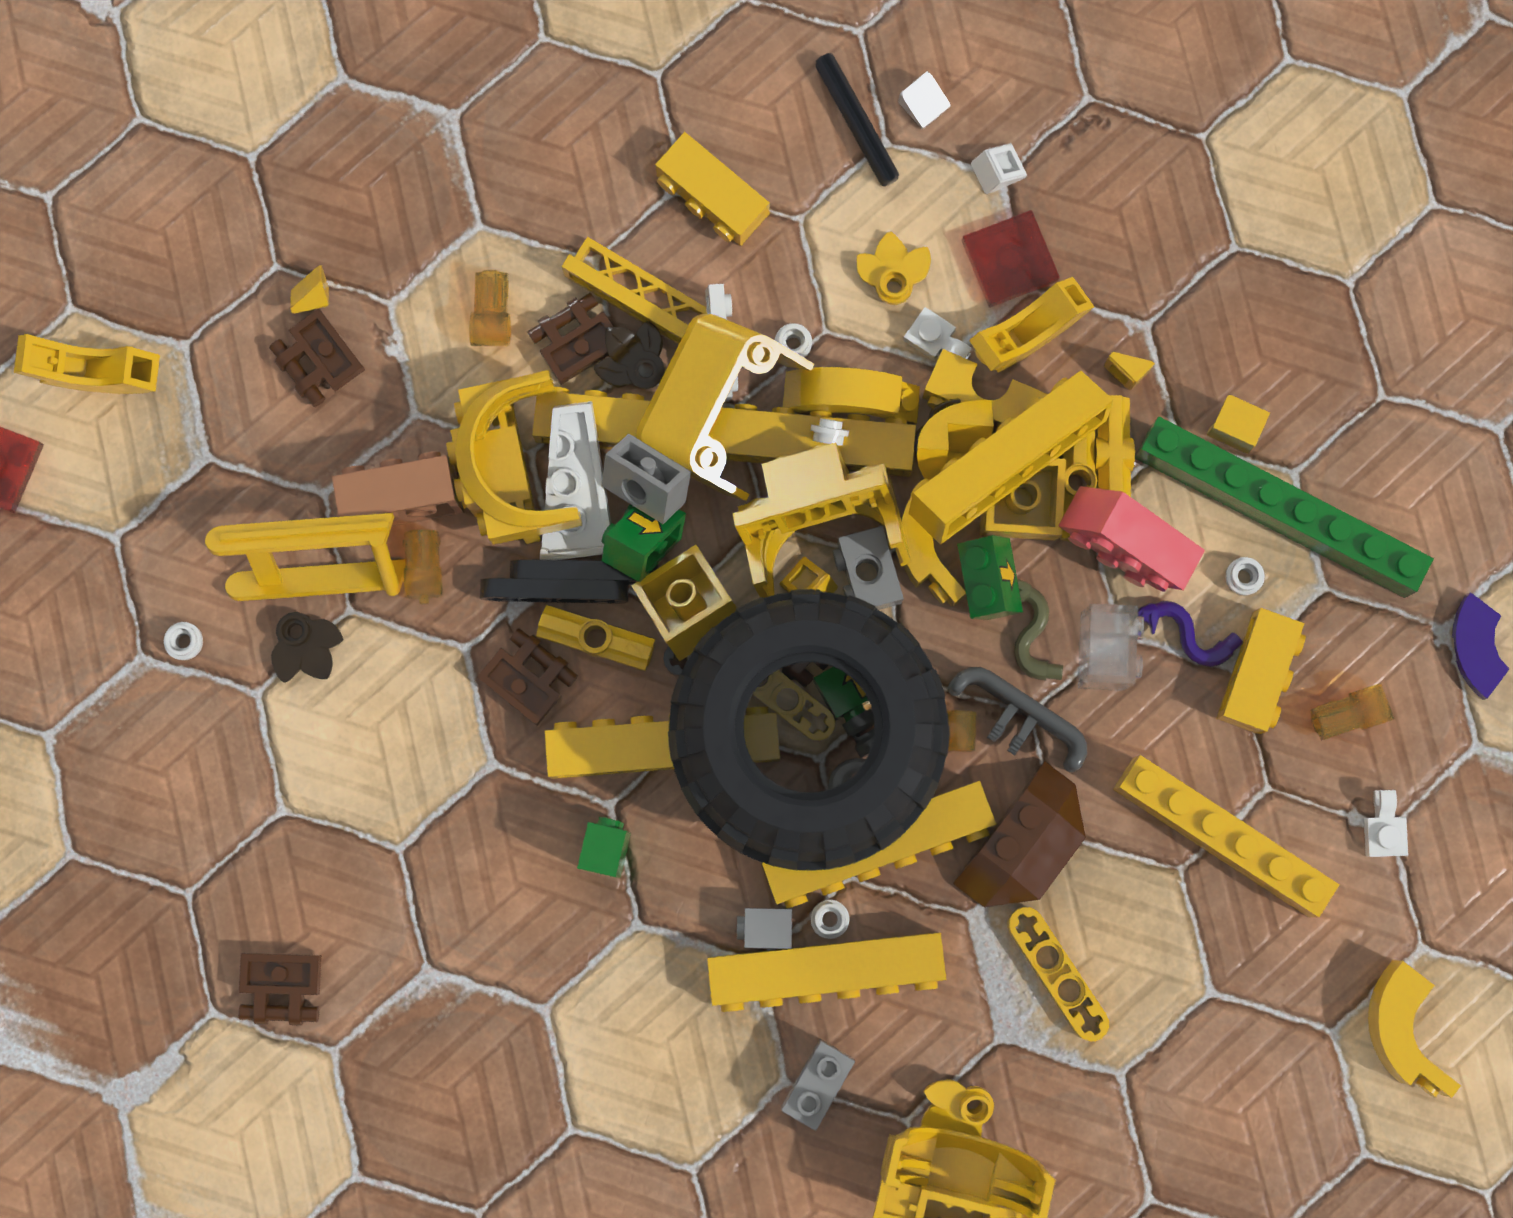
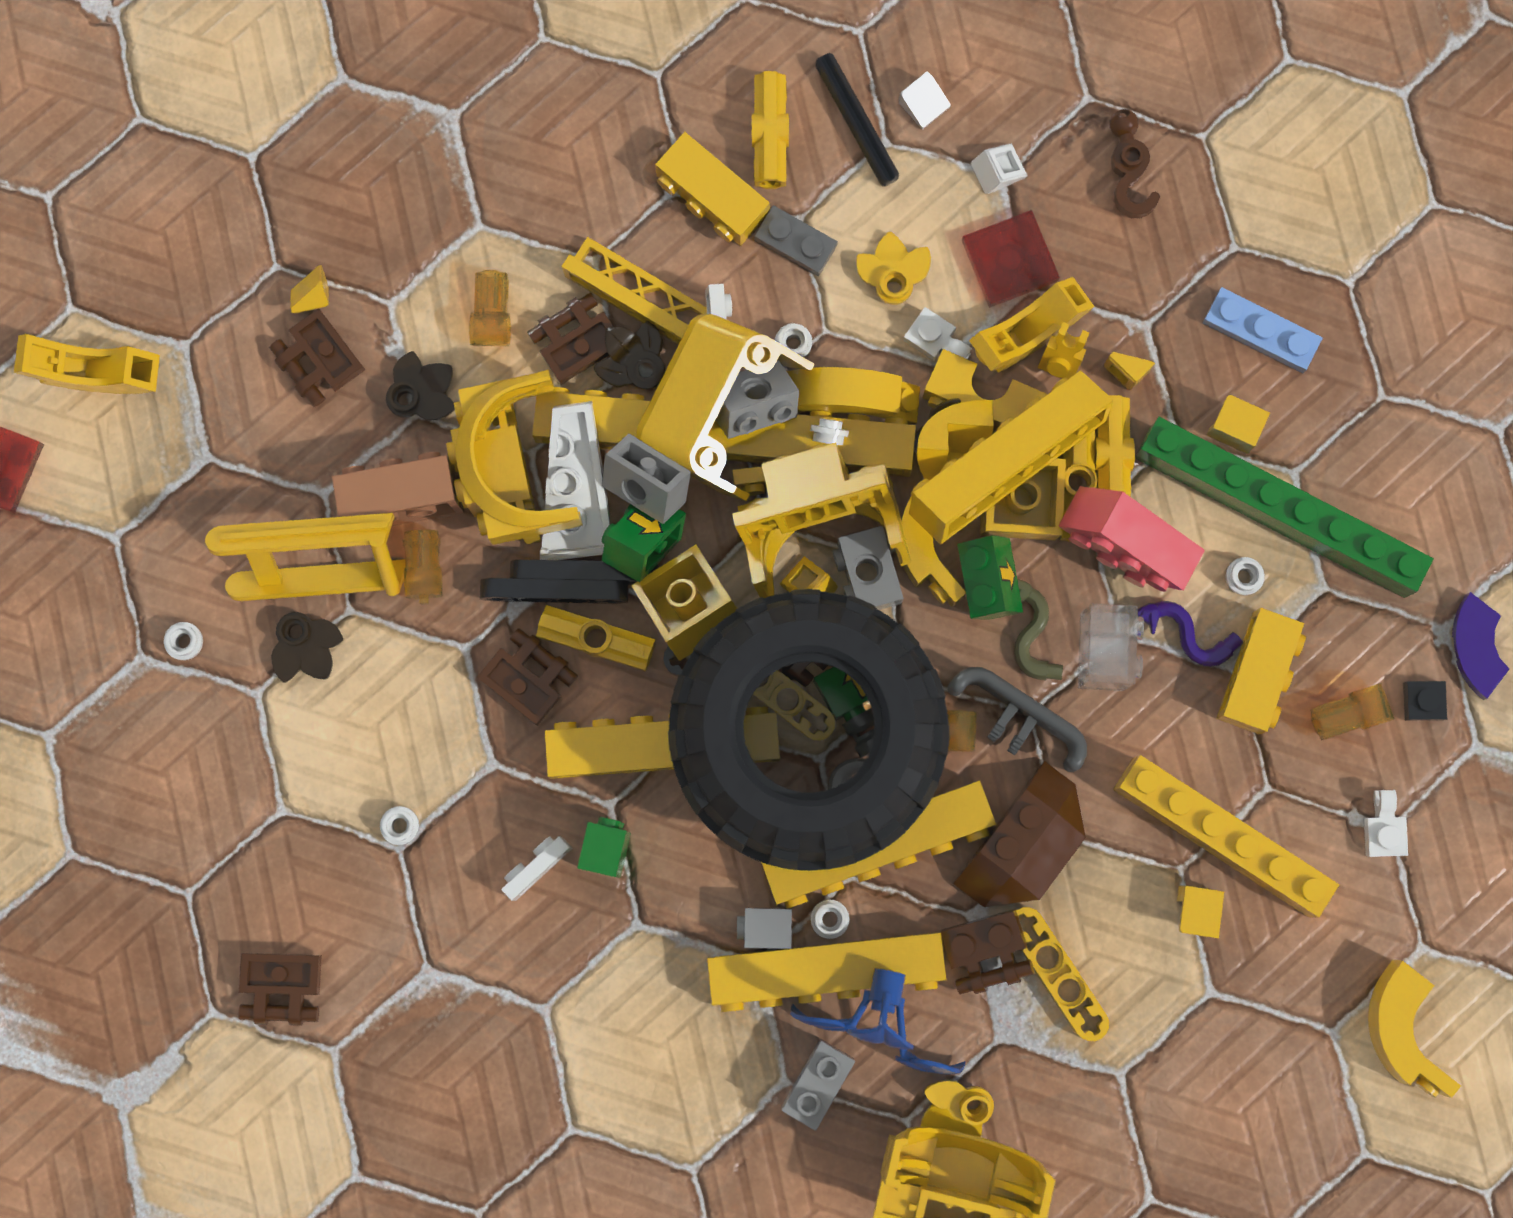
none -> white plate [380,806,419,845]
none -> dark brown plate [386,351,455,421]
none -> white plate [501,836,573,901]
none -> light grey brick [716,360,799,439]
none -> yellow plate [732,466,766,496]
none -> yellow piece [752,71,789,189]
none -> flat silver plate [754,205,838,277]
none -> blue plant [790,969,965,1074]
none -> reddish brown plate [940,909,1034,995]
none -> yellow plate [1037,322,1089,379]
none -> reddish brown piece [1109,109,1160,219]
none -> yellow panel [1177,886,1224,938]
none -> light blue plate [1203,287,1323,373]
none -> black plate [1403,681,1447,721]

